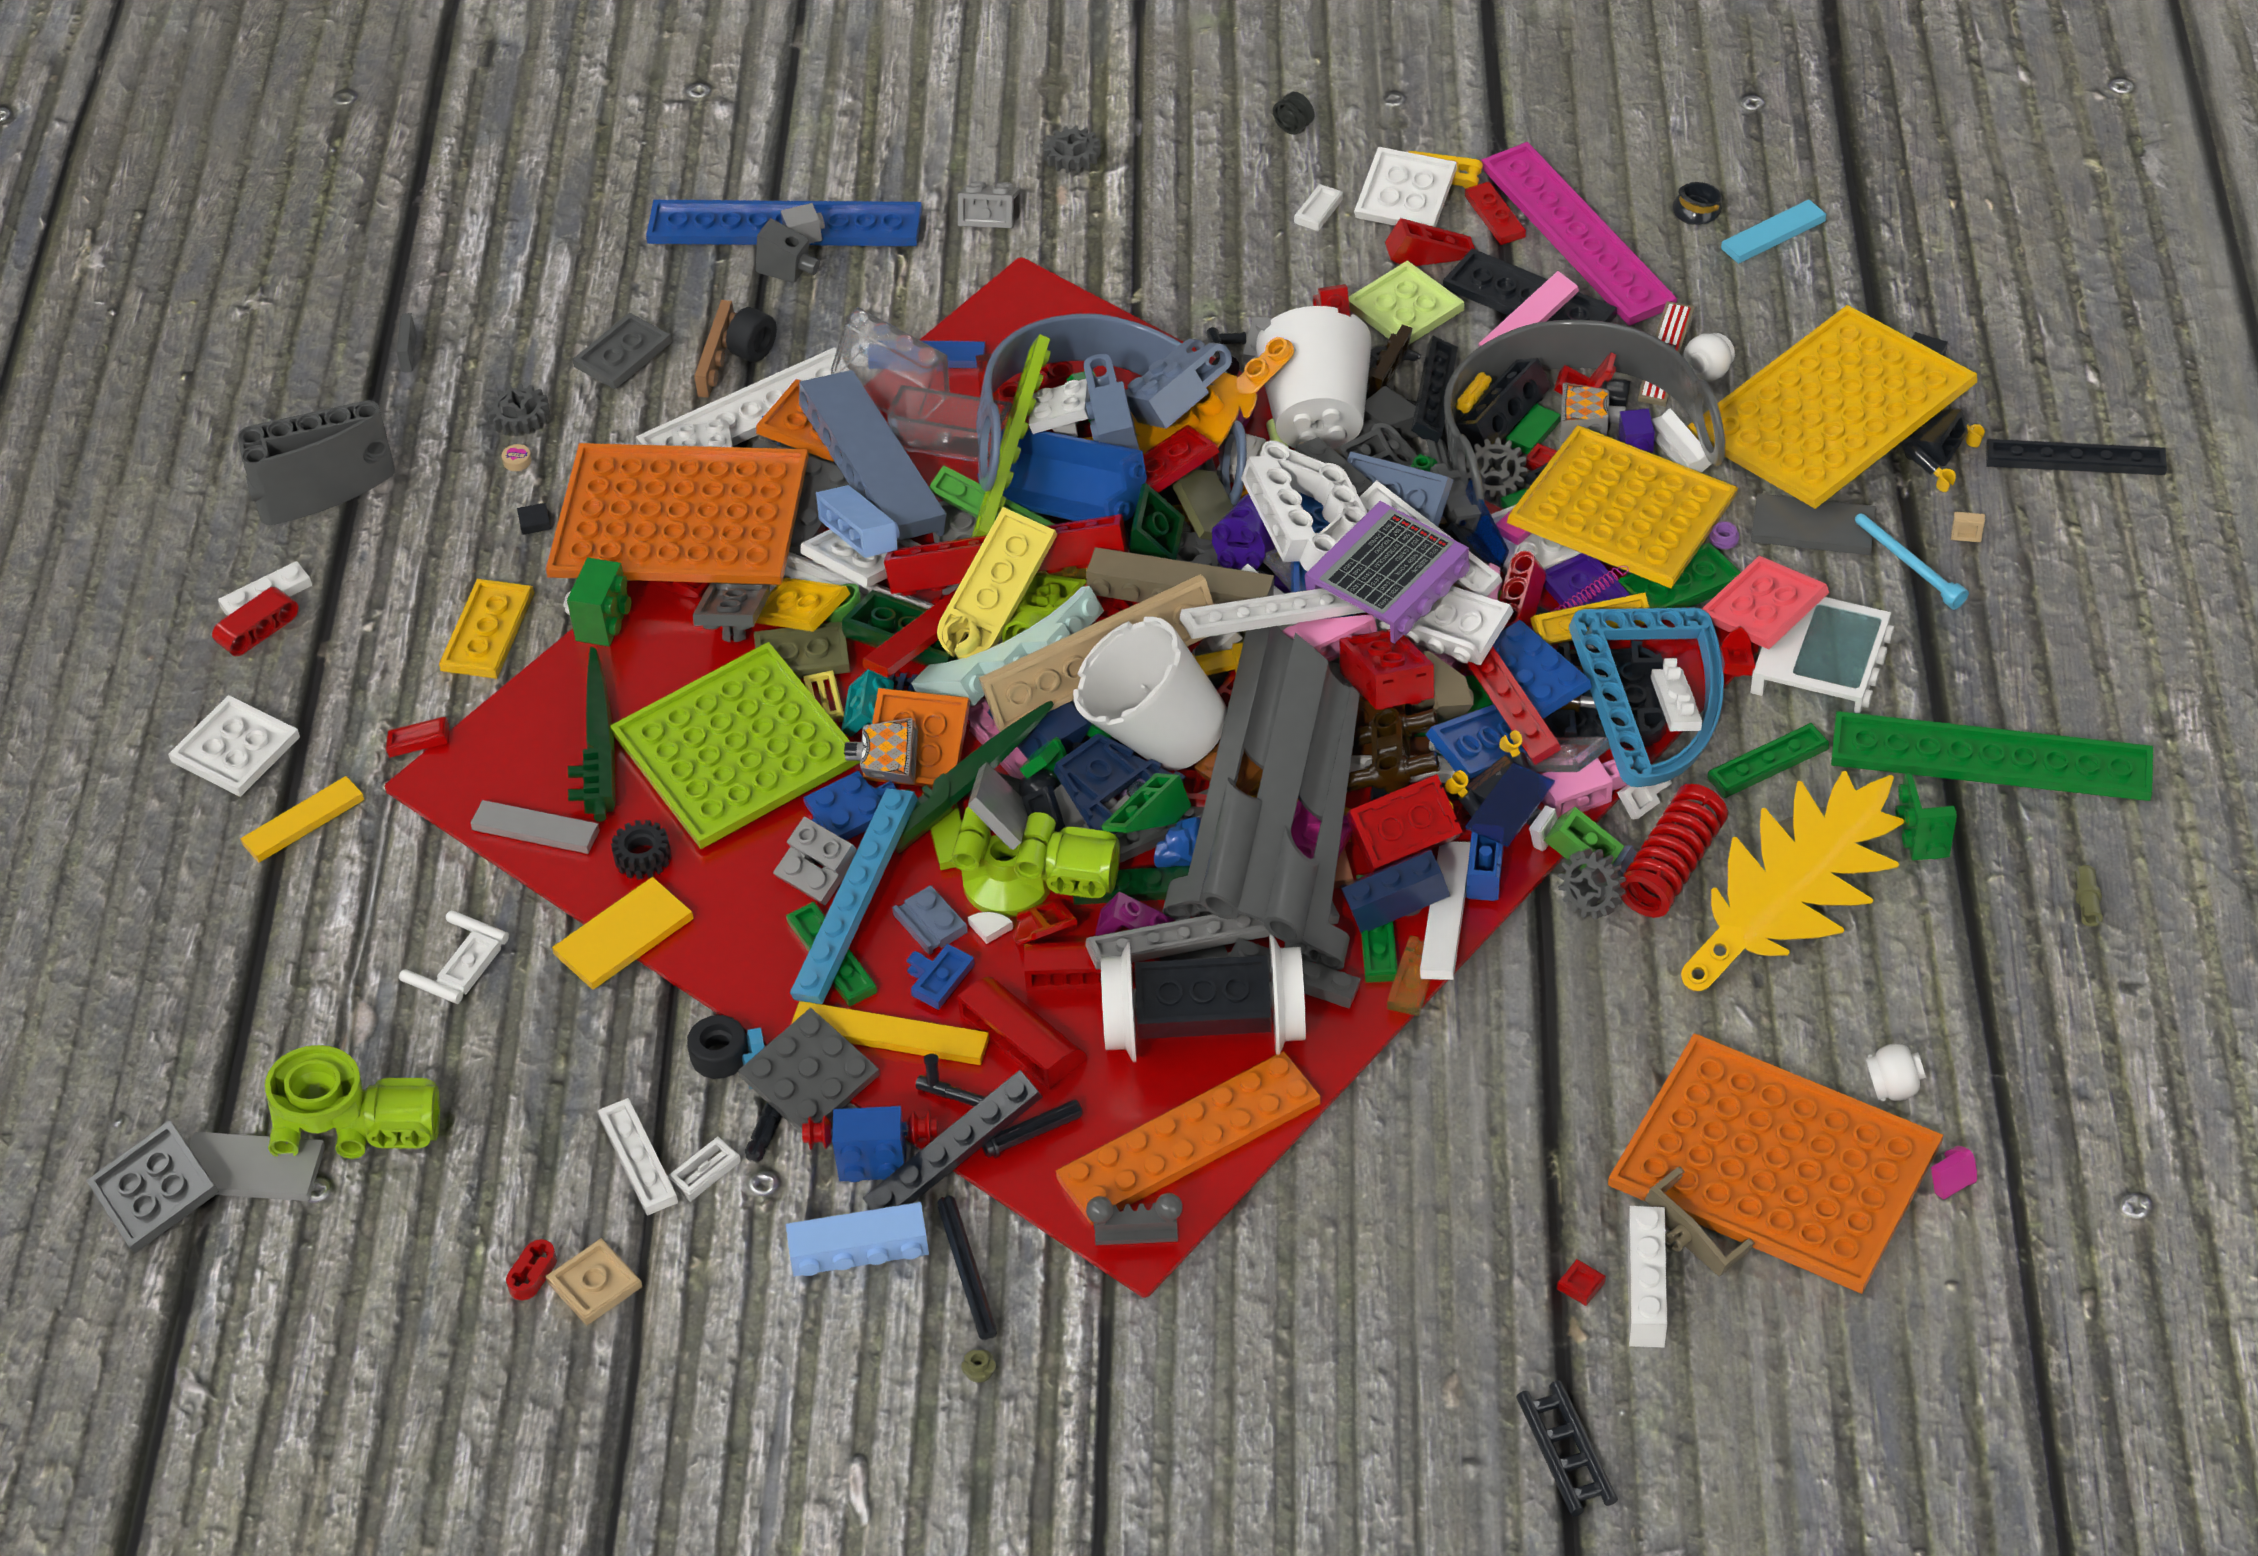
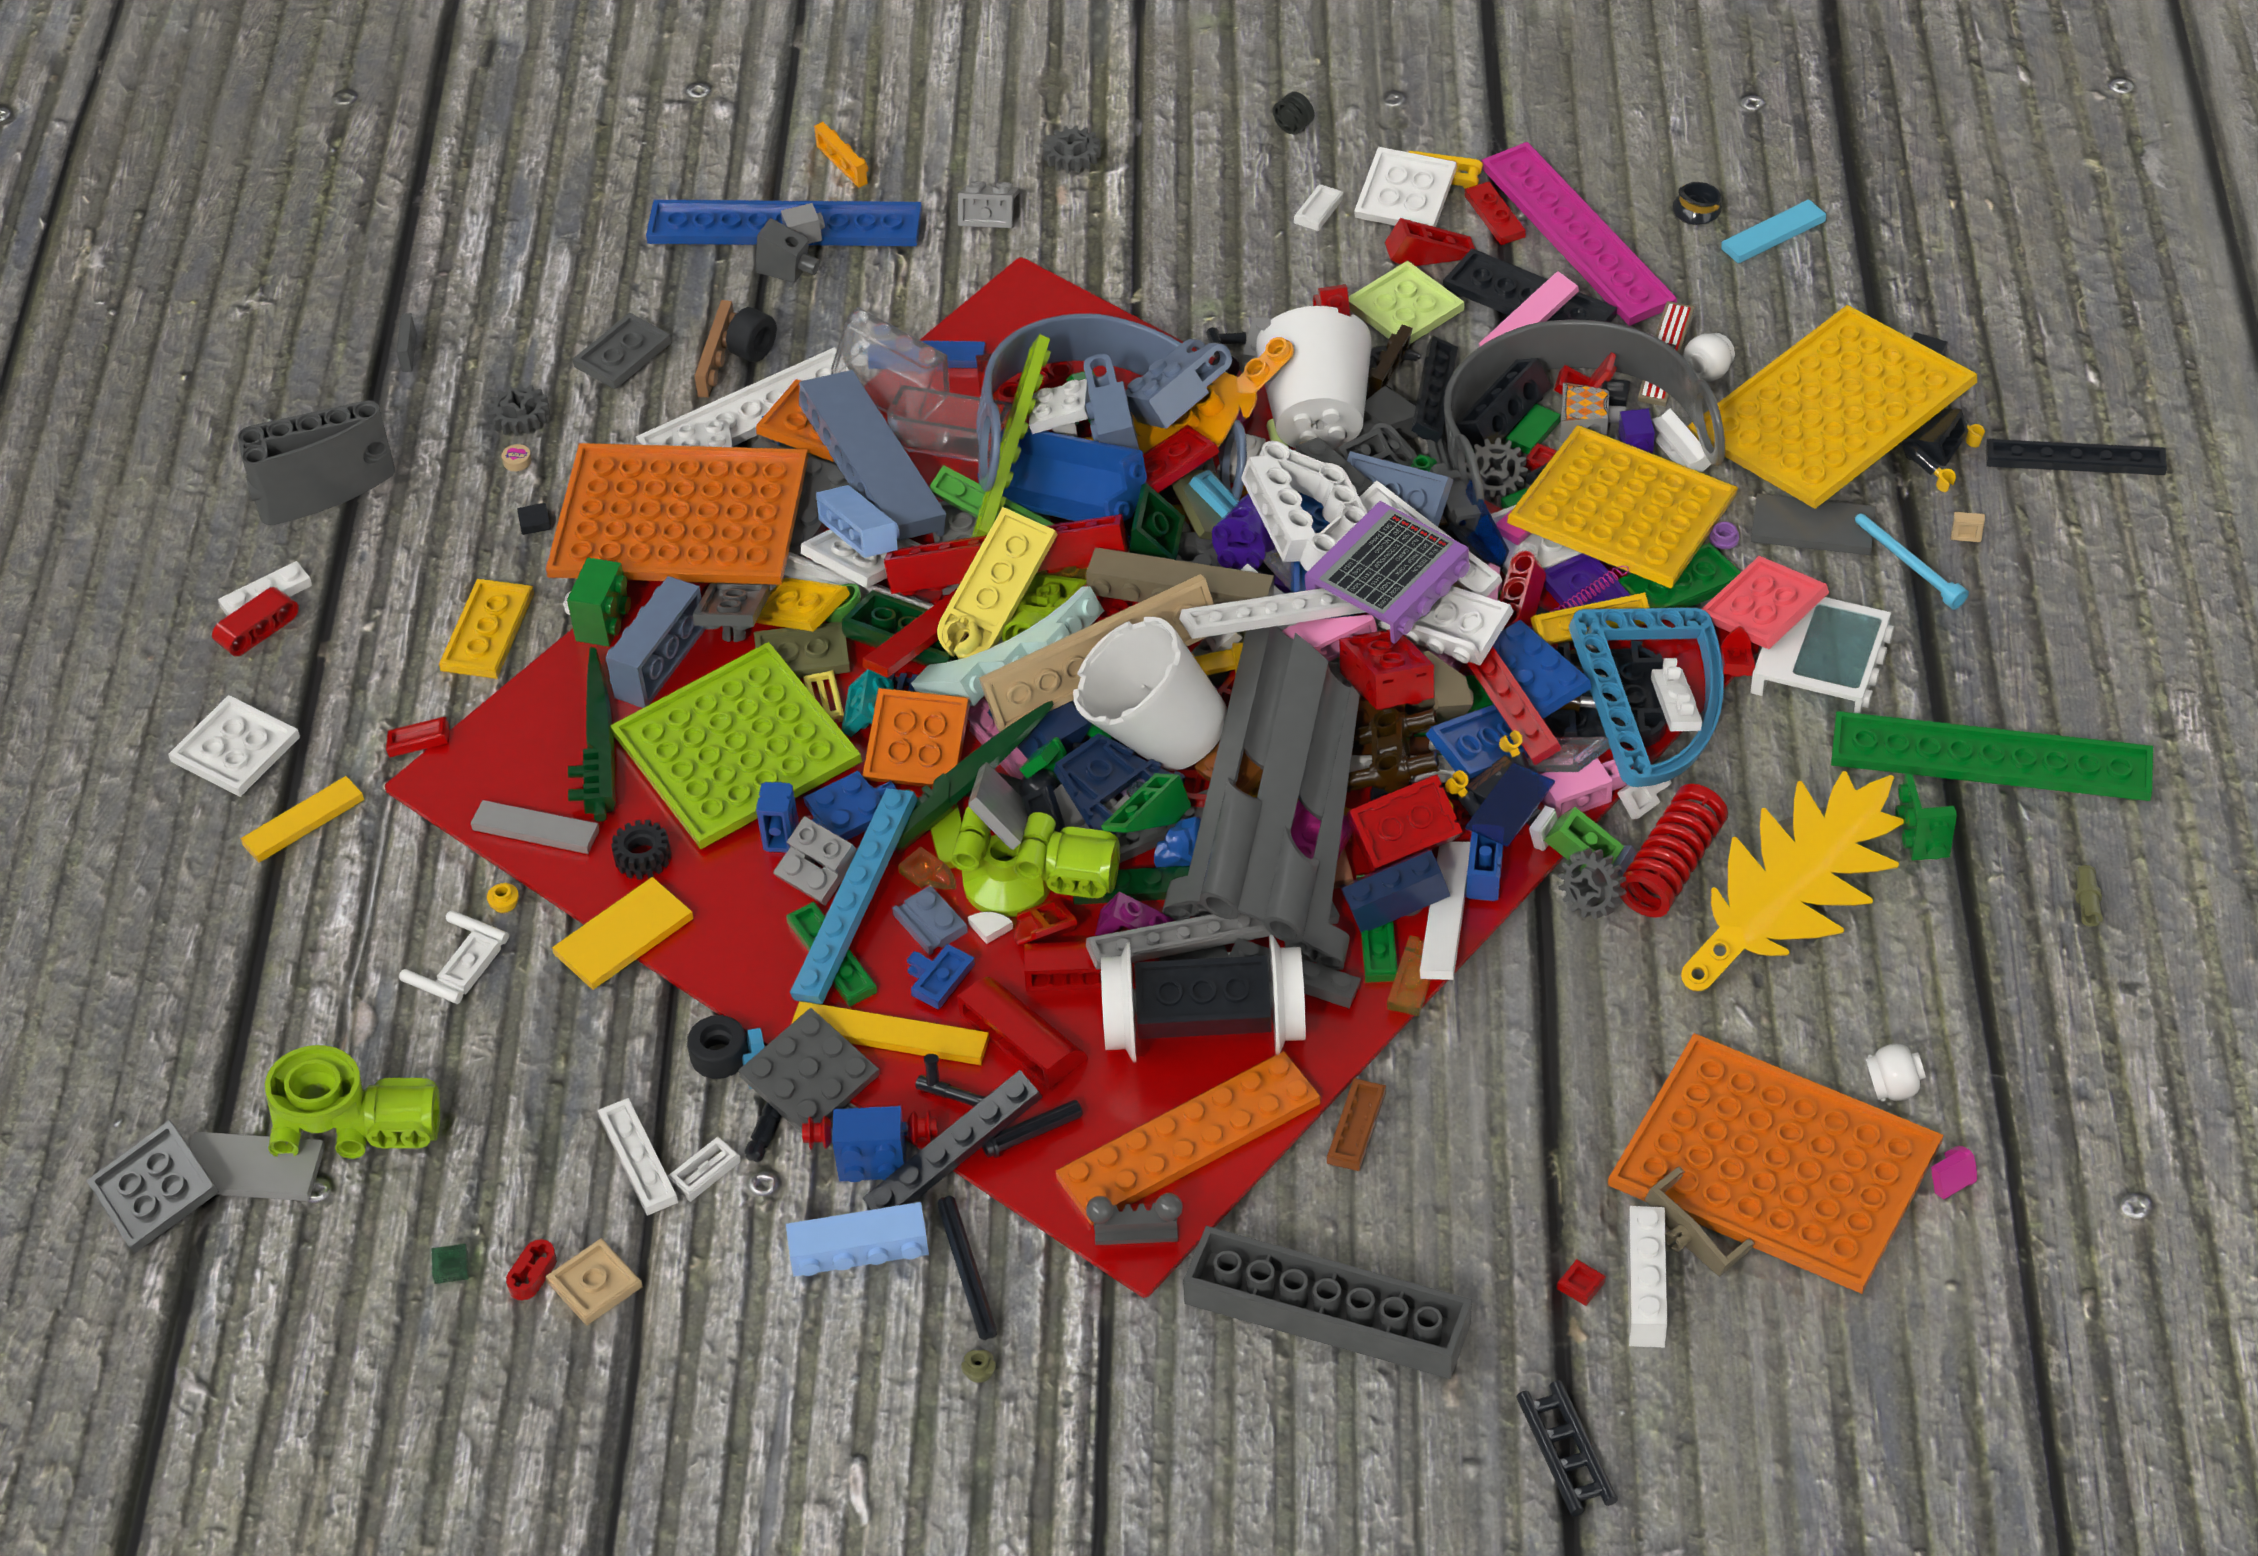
torso [844,718,918,784] -> none
yellow axle [1455,372,1492,413] -> none
green tile [1707,723,1829,798] -> none
none -> clear green plate [431,1244,469,1284]
none -> yellow plate [487,883,519,913]
none -> sand blue brick [606,576,706,708]
none -> blue brick [756,782,799,853]
none -> light orange plate [814,122,868,188]
none -> clear orange plate [898,846,956,890]
none -> dark grey brick [1183,1226,1472,1379]
none -> medium azure tile [1188,470,1239,518]
none -> dark orange plate [1327,1078,1386,1171]

